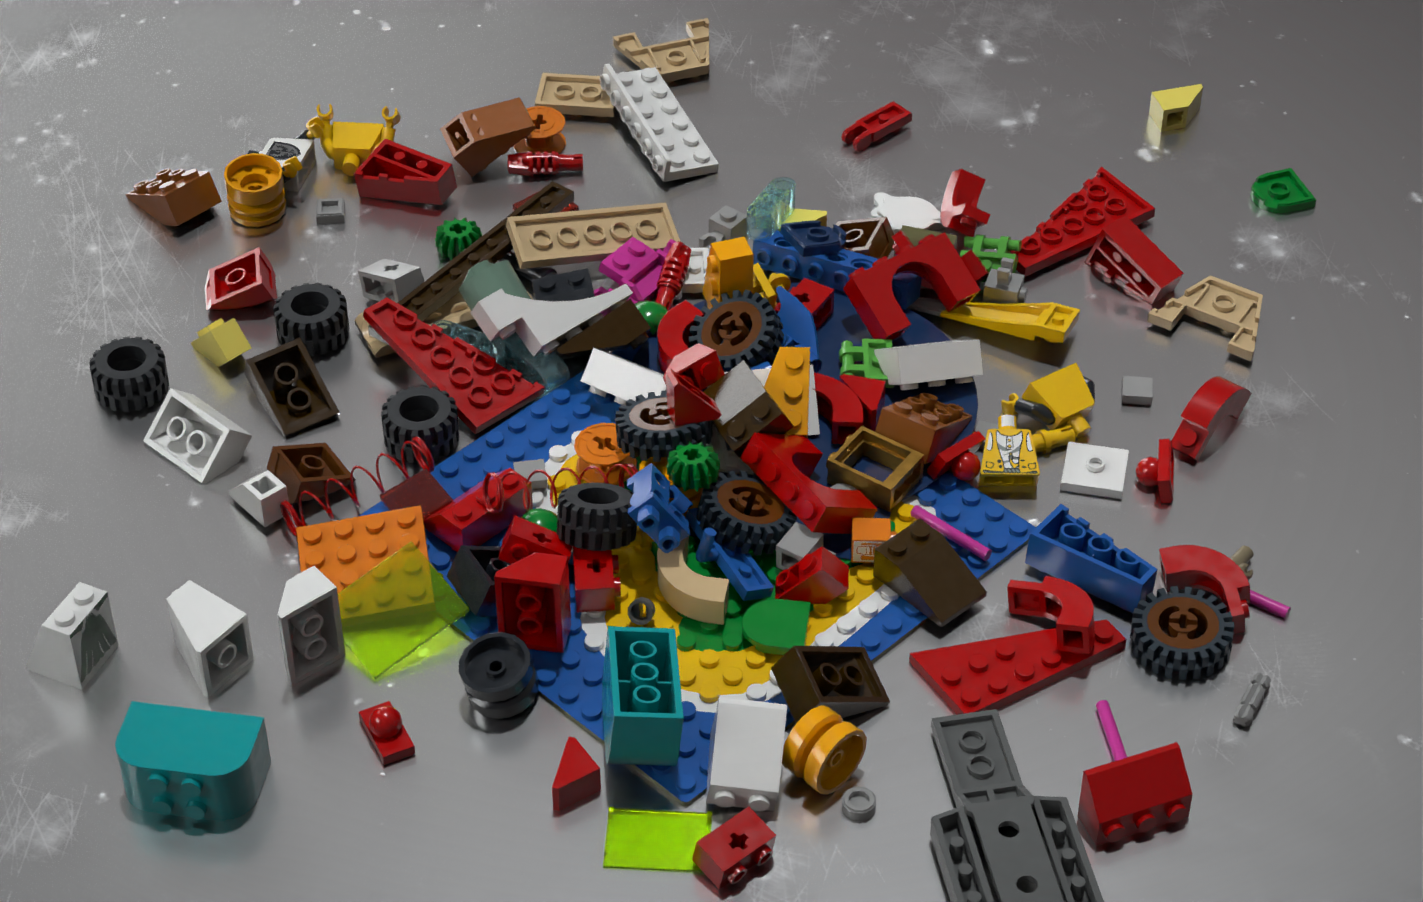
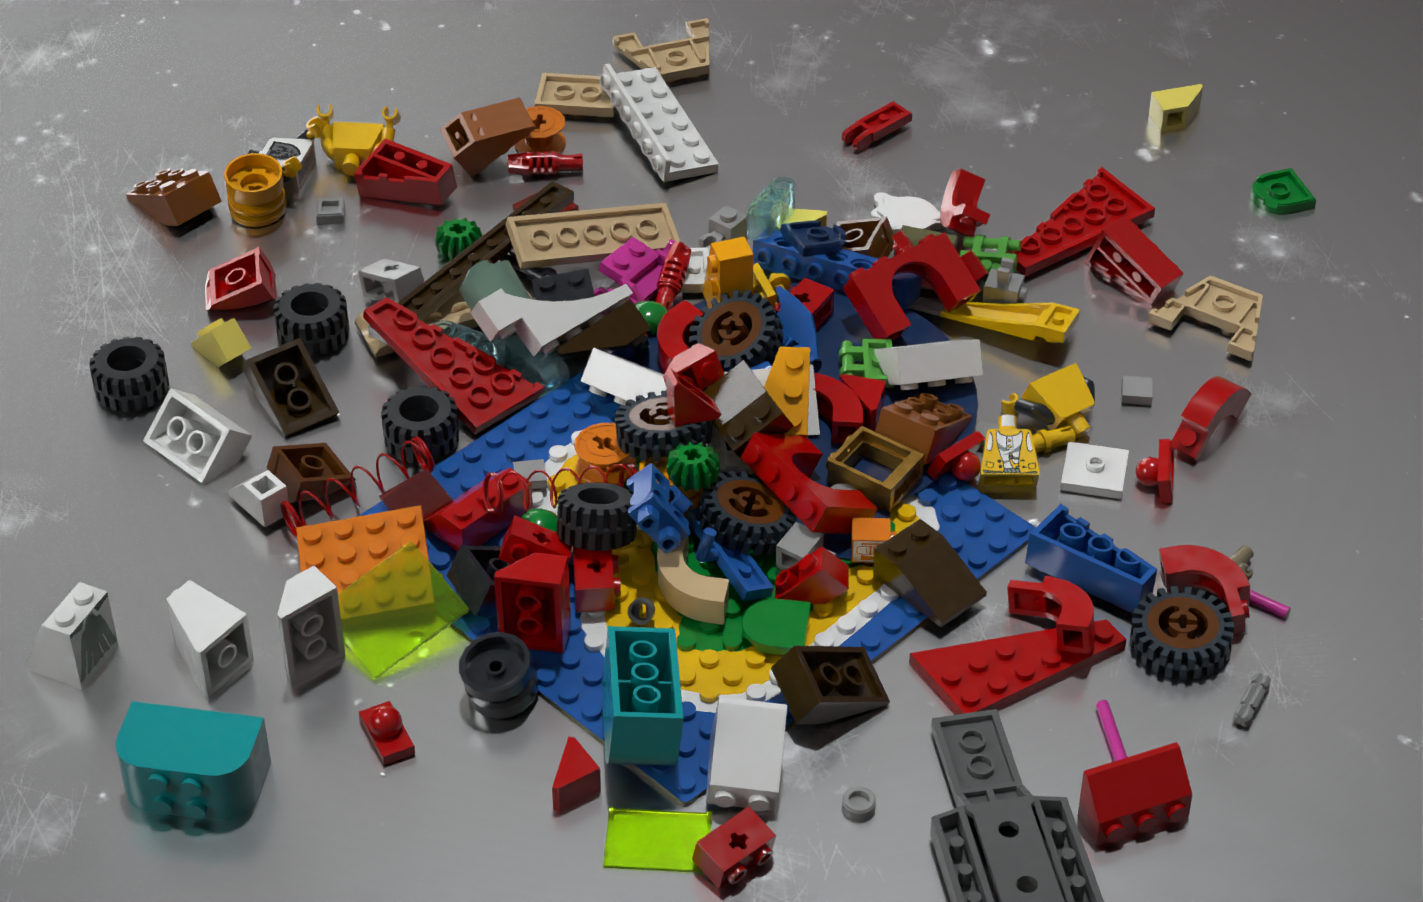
light orange wheel [782,705,867,795] -> none
dark pink bar [911,505,992,561] -> none

